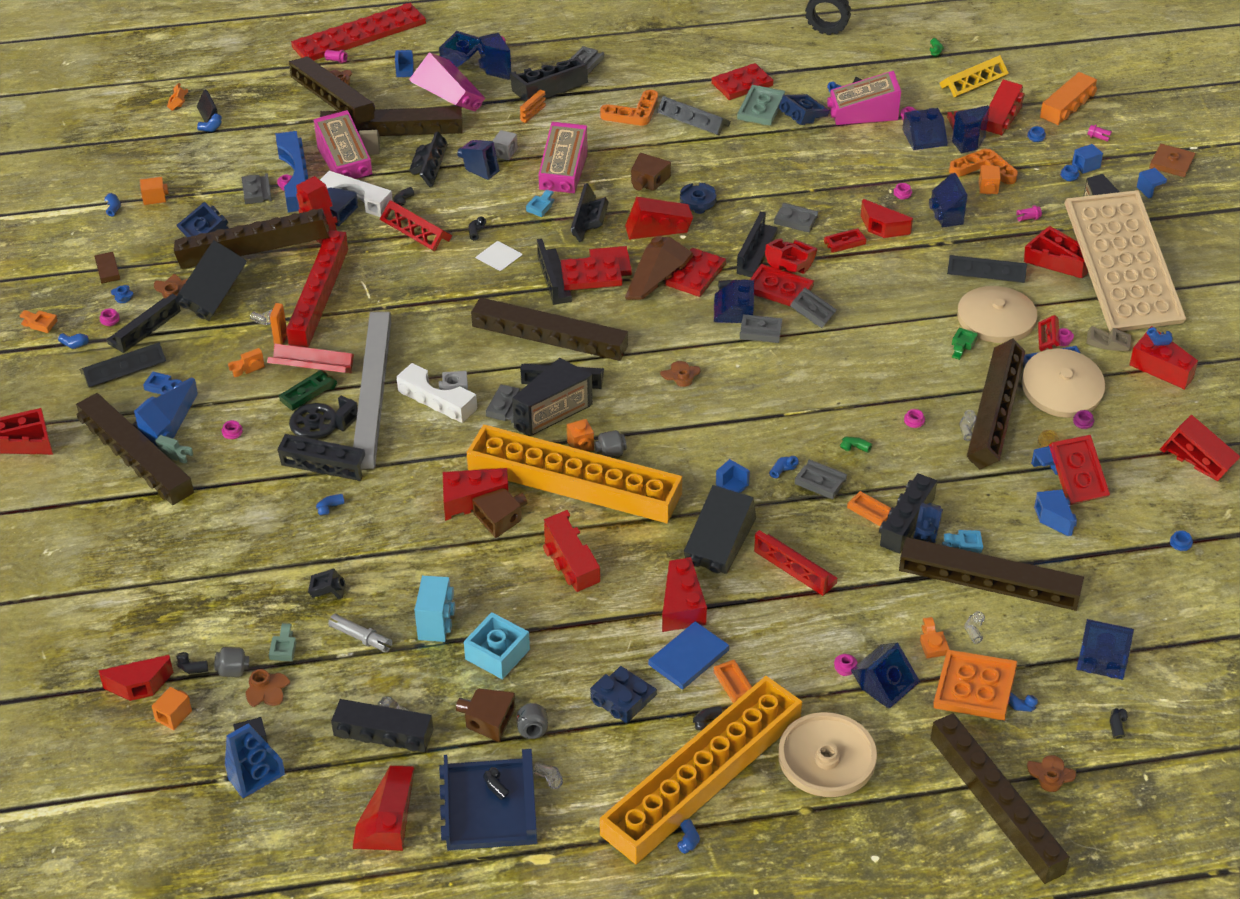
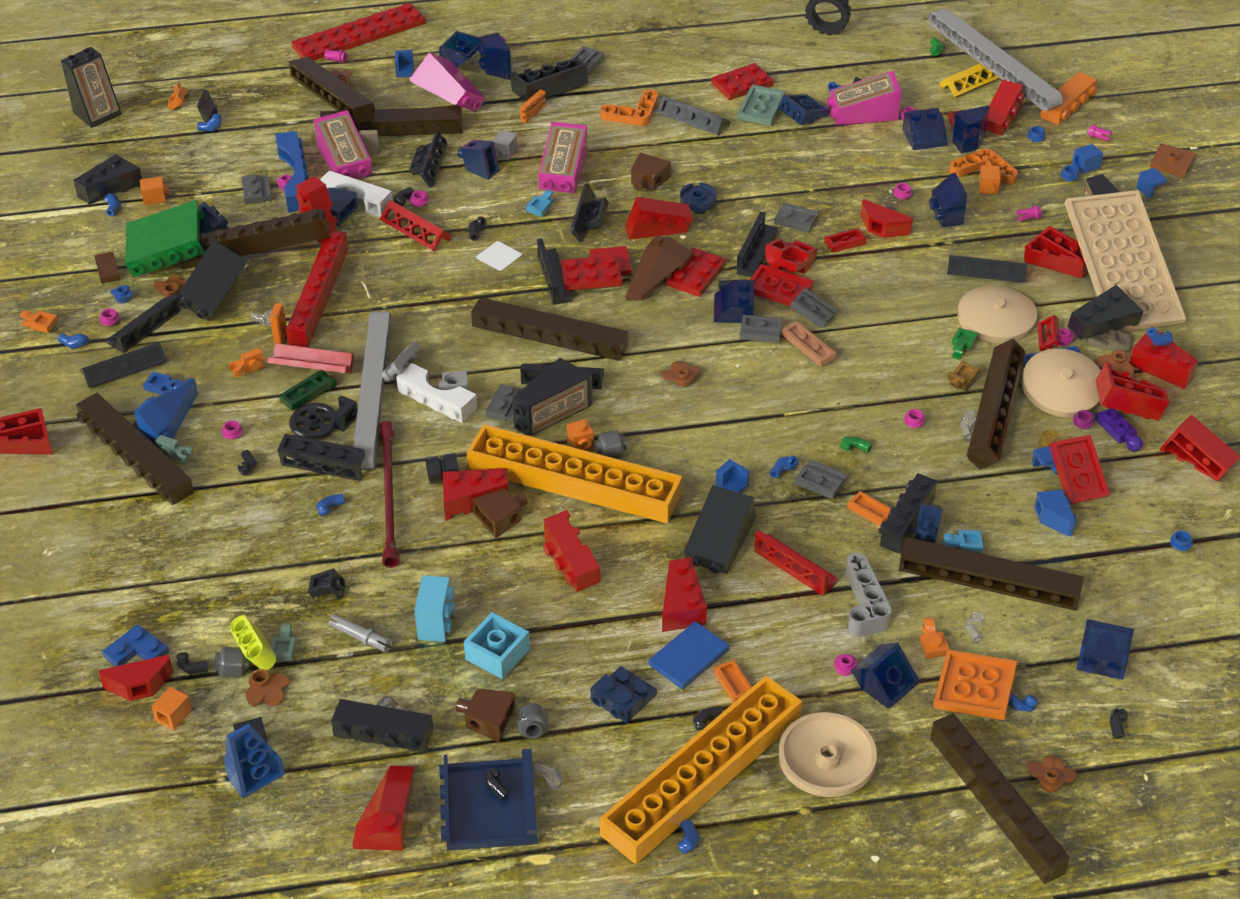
none -> slope [61,47,122,128]
none -> black wedge [74,154,142,205]
none -> blue plate [102,624,169,666]
none -> green panel [125,200,205,278]
none -> neon yellow beam [230,616,276,671]
none -> black arm [238,450,257,476]
none -> dark red hose [378,421,400,568]
none -> light grey plate [382,341,421,382]
none -> dark pink plate [410,190,429,207]
none -> black wheel [425,453,459,484]
none -> nougat plate [782,321,836,367]
none -> light grey beam [846,553,892,637]
none -> light grey beam [928,8,1063,111]
none -> pearl gold bracket [947,360,980,391]
none -> black wedge [1067,285,1144,340]
none -> dark orange plate [1095,350,1134,378]
none -> red wedge [1095,362,1169,421]
none -> dark purple plate [1095,408,1143,452]

